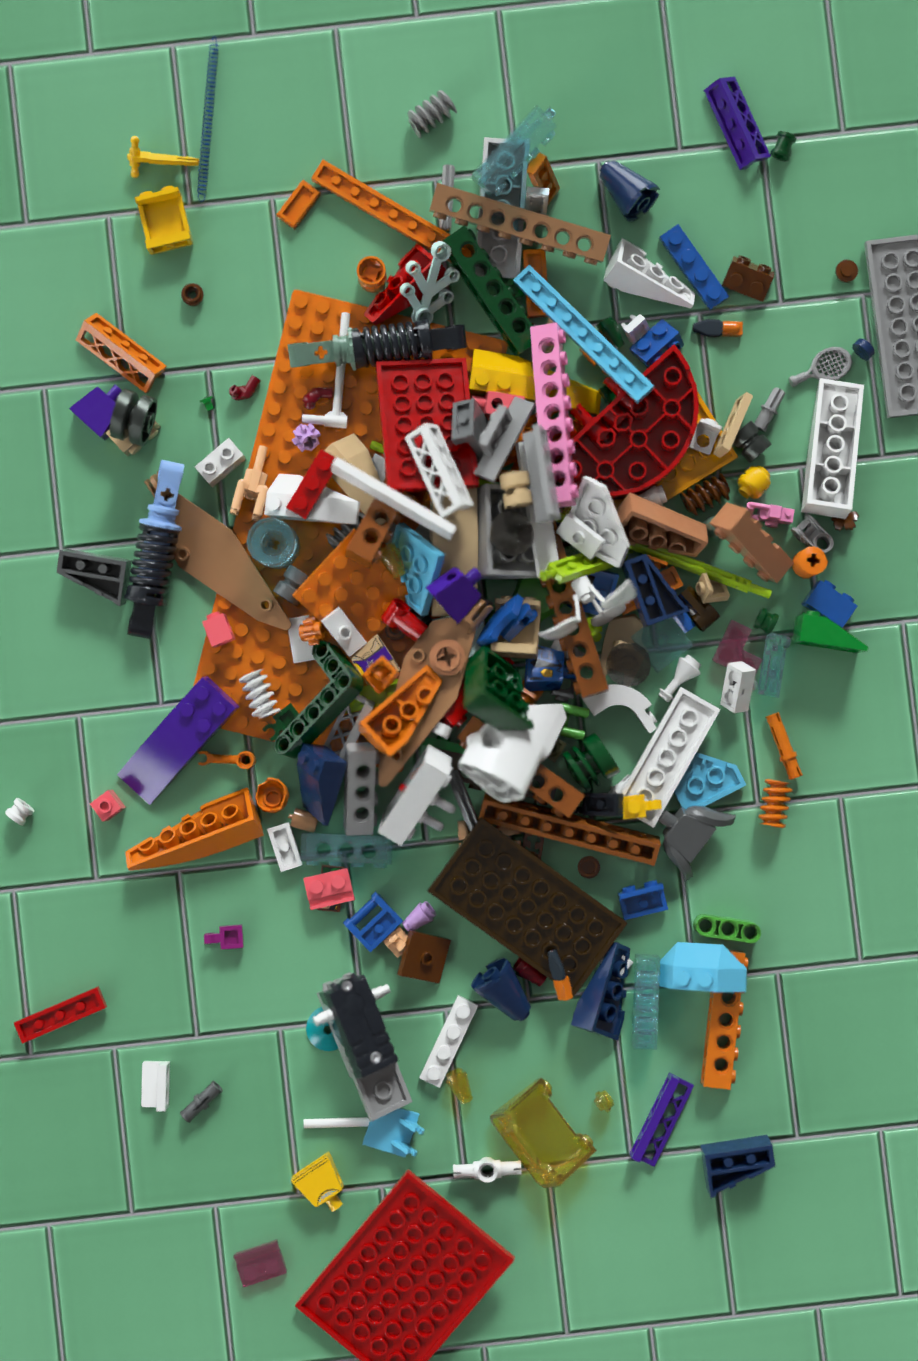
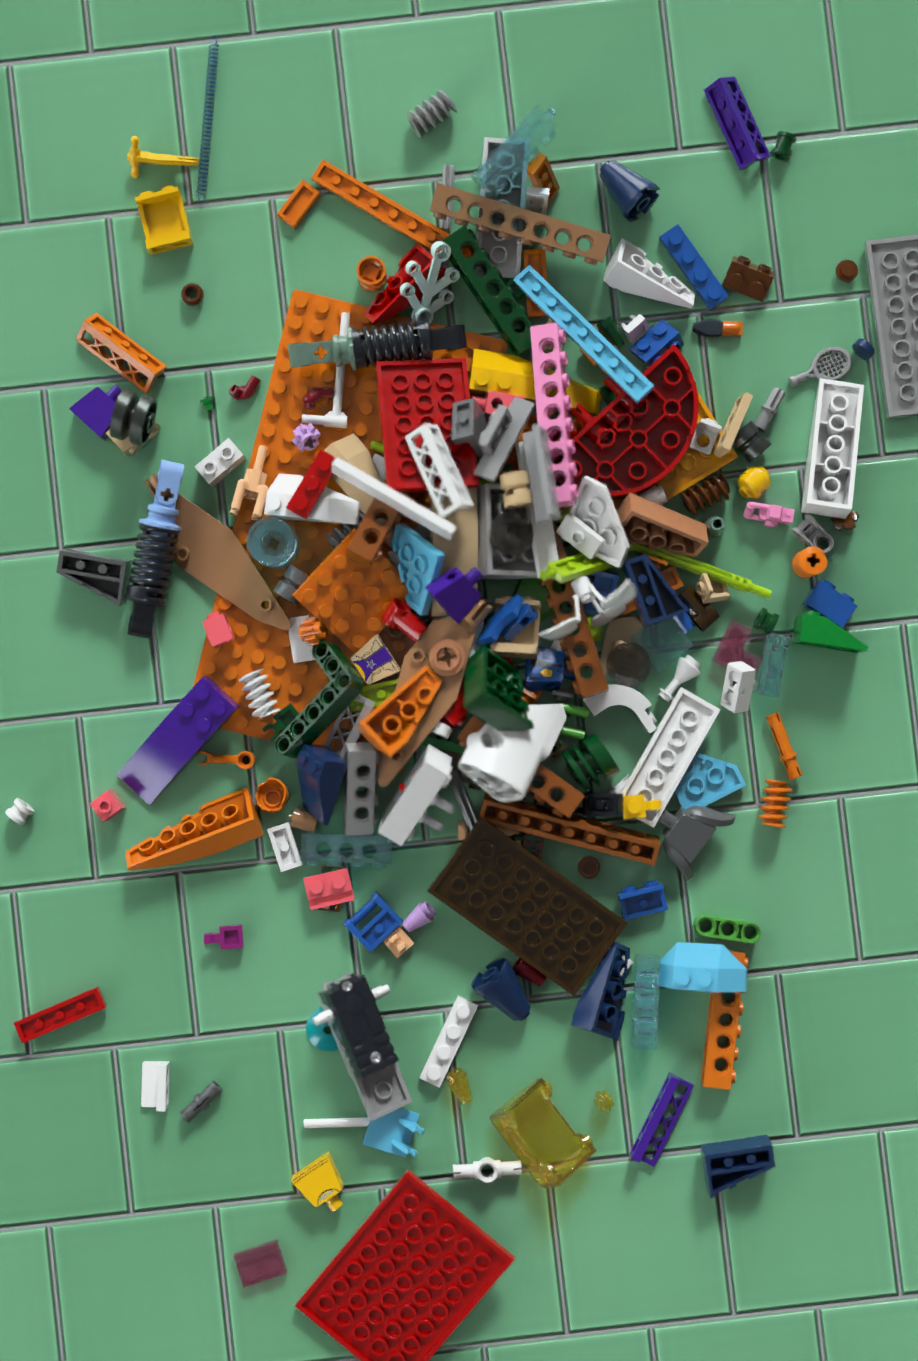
white plate [321,607,367,657] -> none
orange hand [362,656,399,694] -> none
clear yellow cone [380,543,406,579] -> none
reddish brown plate [397,930,451,984] -> none
piece [548,950,573,1000] -> none
nougat wedge [710,502,794,583] -> none

